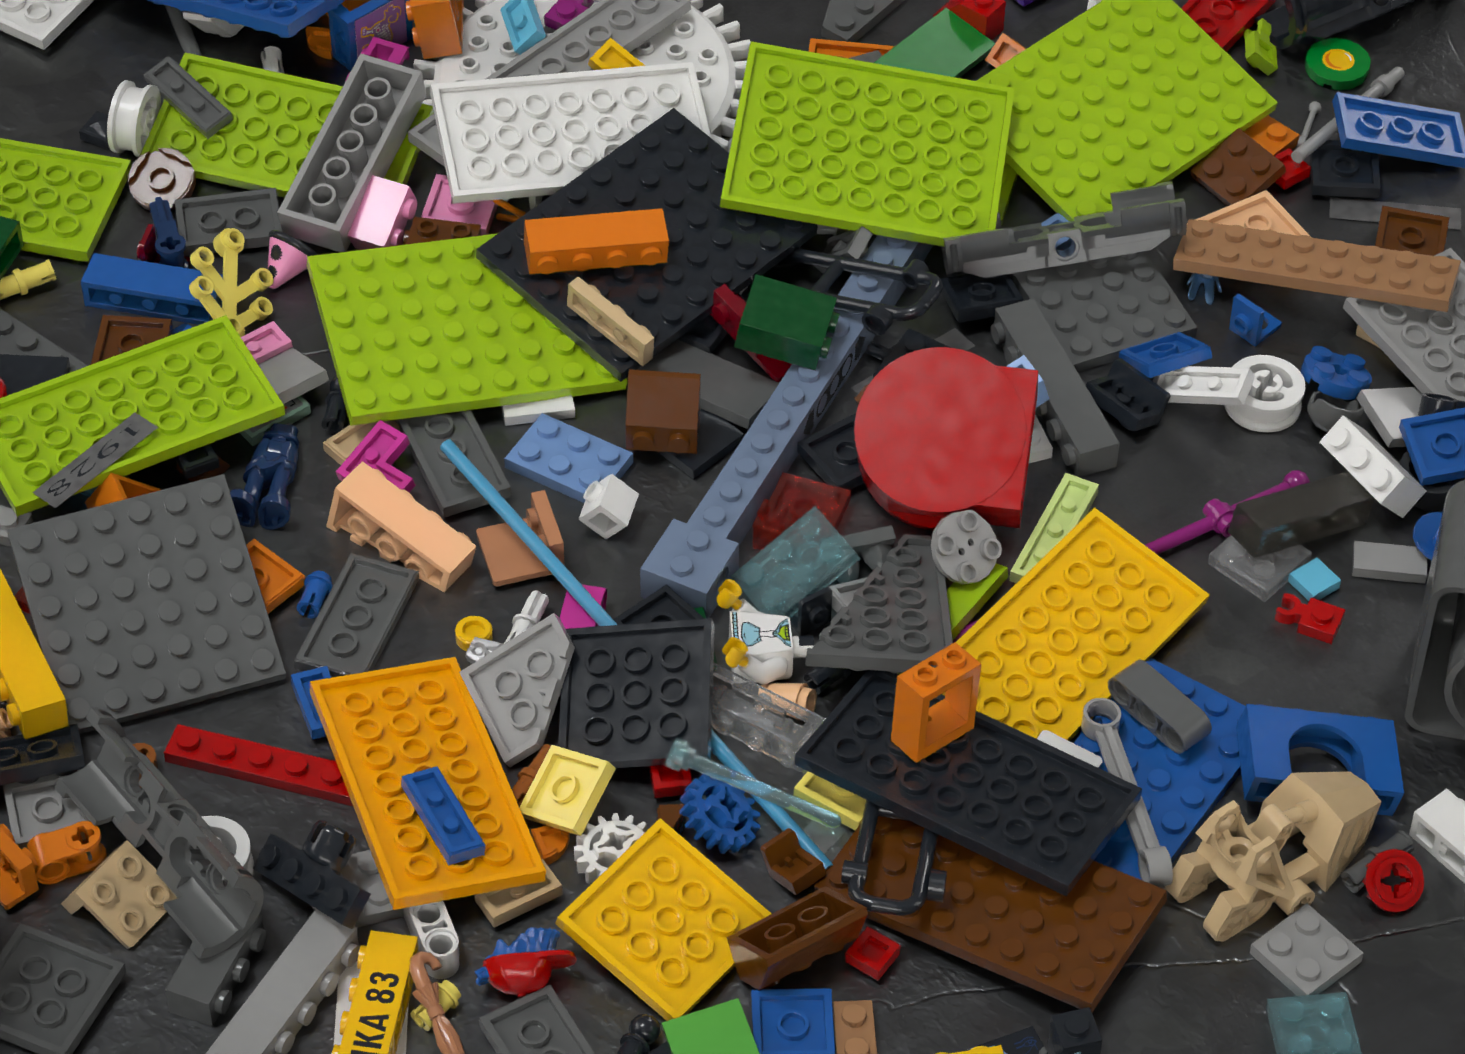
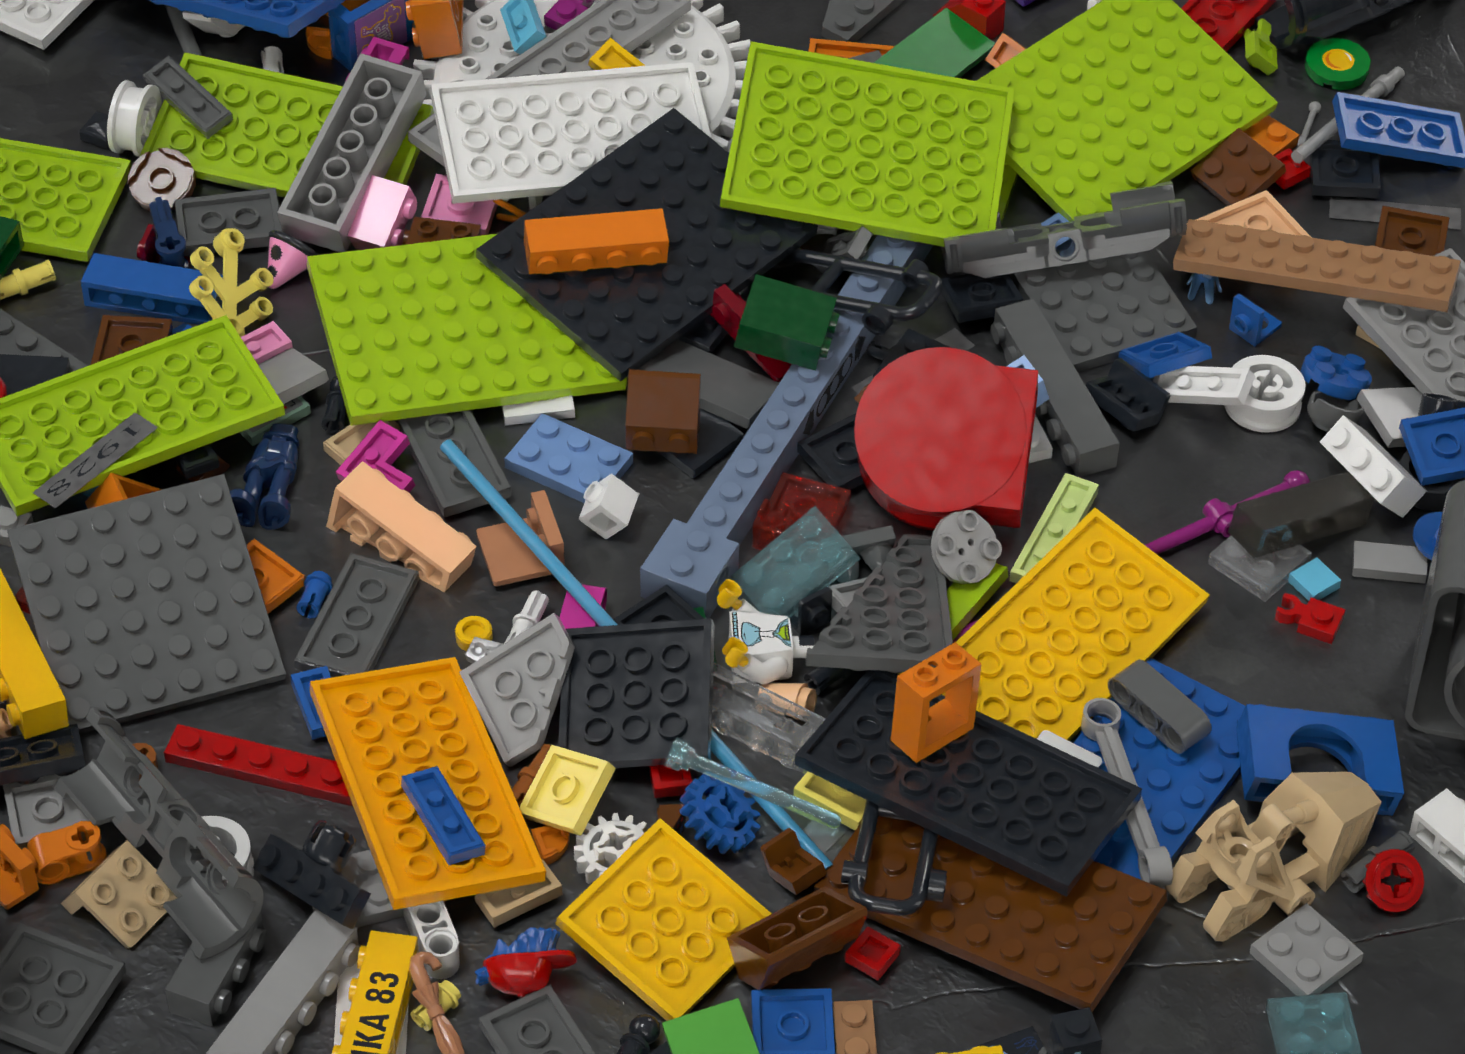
tan plate [567,277,655,366] -> none

